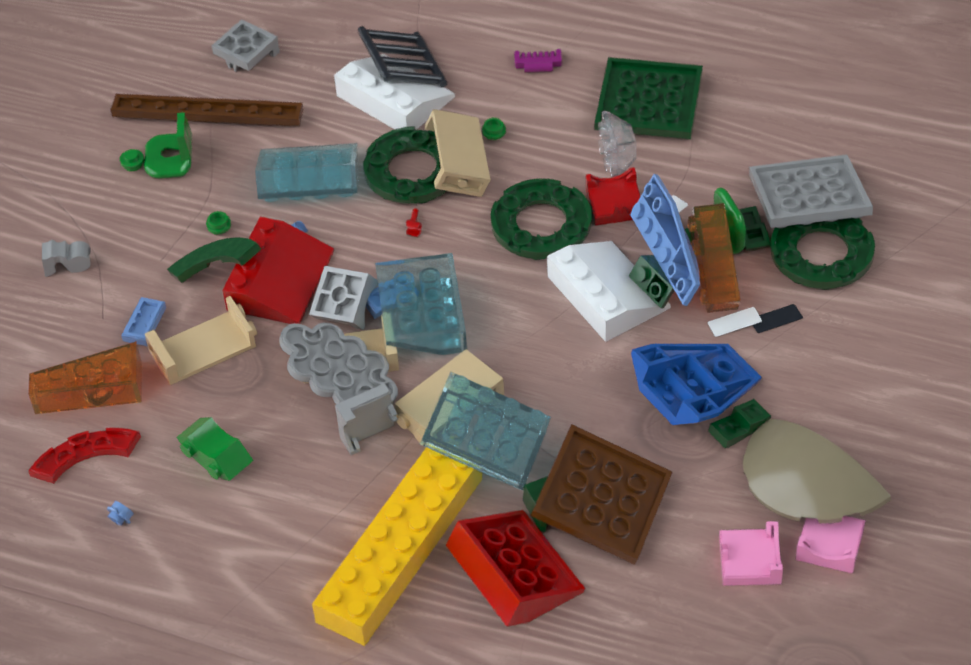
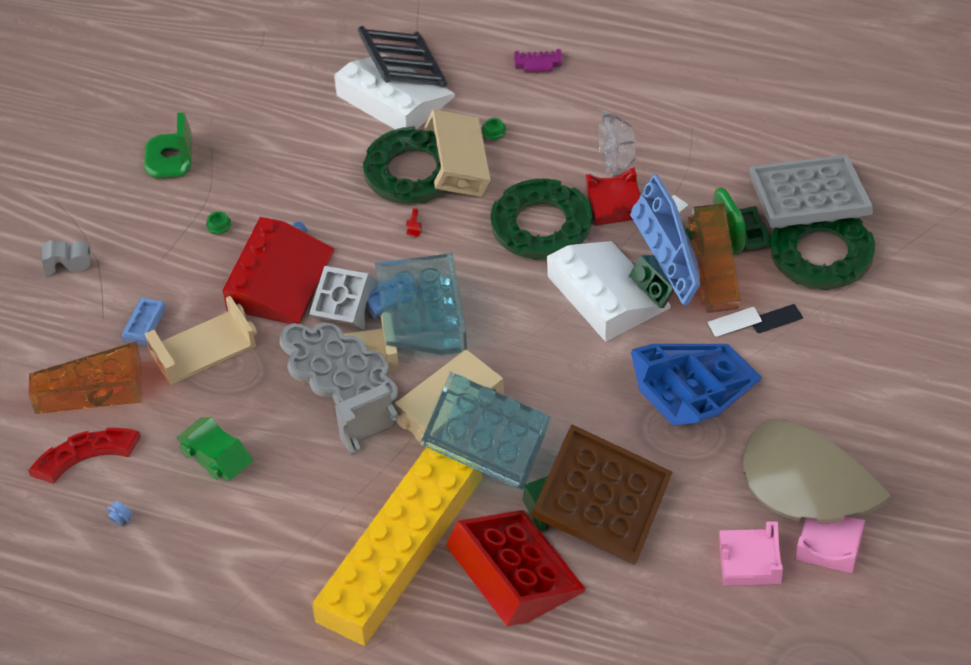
reddish brown plate [111,93,304,126] -> none
green plate [119,149,144,172] -> none
dark green tile [167,237,261,283] -> none
light grey piece [212,19,280,72] -> none
clear light blue slope [255,143,358,202] -> none
dark green plate [594,57,703,139] -> none
dark green slope [708,399,771,449] -> none

